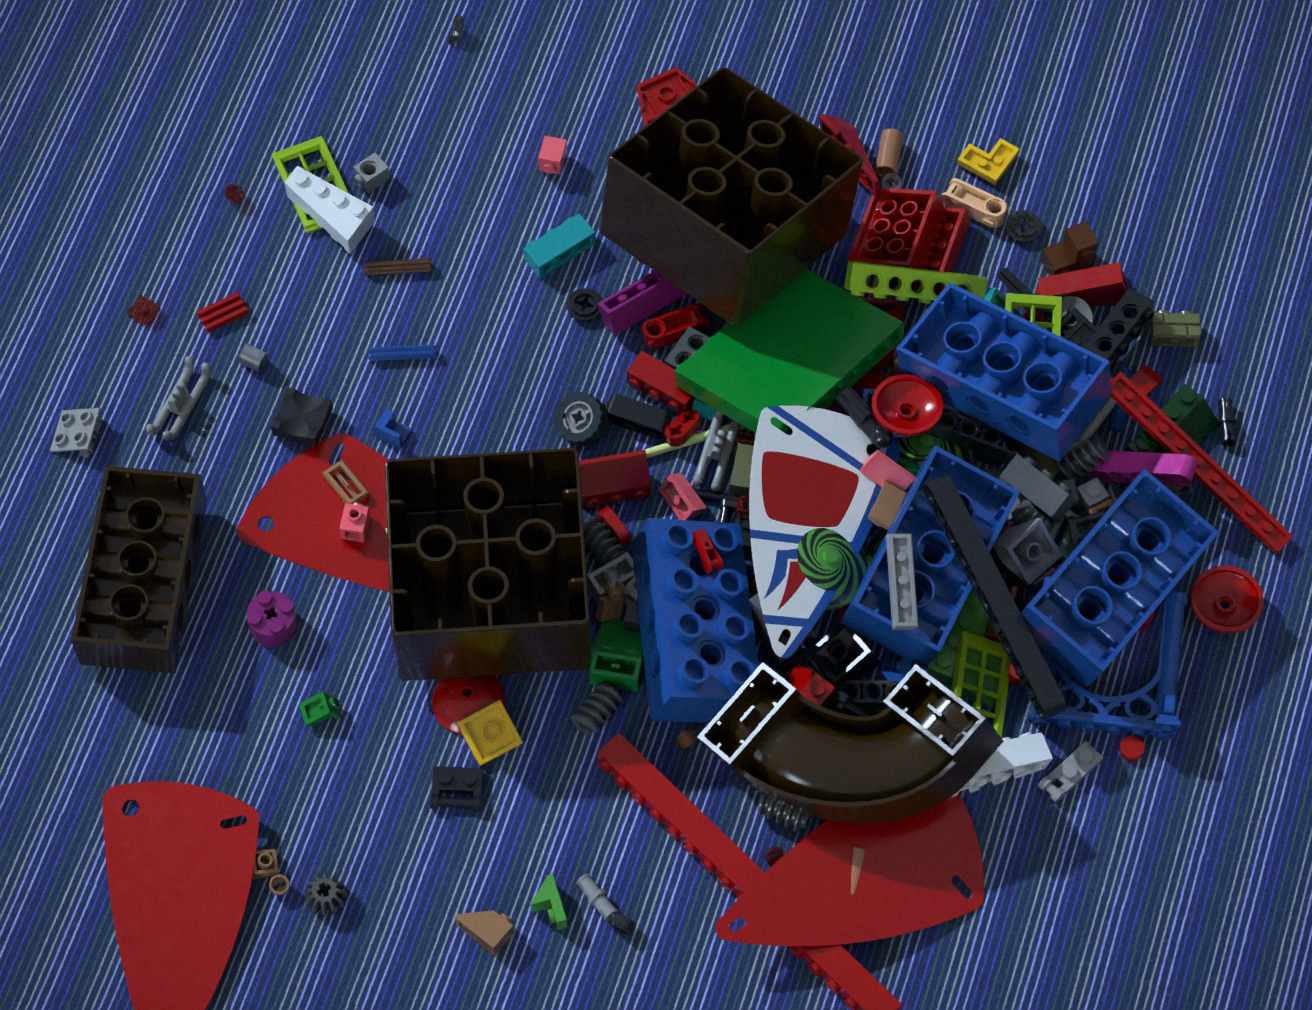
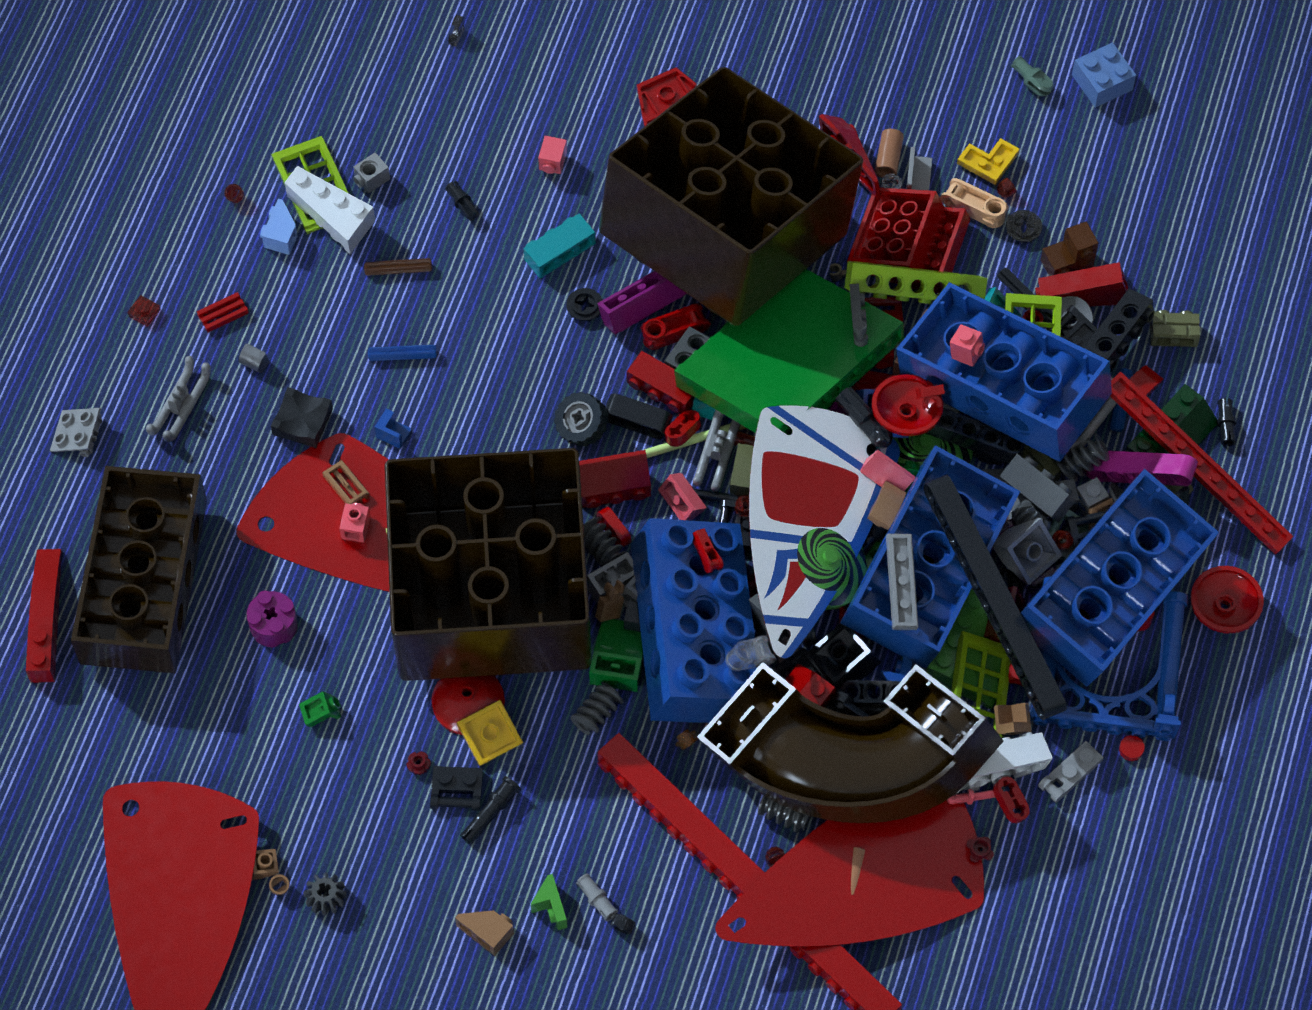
none -> red slope [26,549,62,683]
none -> light blue slope [260,199,298,255]
none -> dark red plate [406,751,431,775]
none -> black axle [445,181,479,221]
none -> black pin [460,776,521,845]
none -> clear piece [725,636,776,671]
none -> dark tan hand [830,263,847,281]
none -> dark grey plate [849,283,868,347]
none -> light grey panel [906,147,932,190]
none -> red tile [915,384,945,410]
none -> coral piece [947,789,996,805]
none -> coral brick [949,324,985,367]
none -> dark red plate [966,837,994,863]
none -> red beam [993,776,1030,823]
none -> medium nougat panel [994,703,1031,735]
none -> clear red hinge [997,177,1017,198]
none -> sand green arm [1011,56,1053,97]
none -> clear red hinge [1052,530,1073,550]
none -> medium blue brick [1072,42,1136,108]

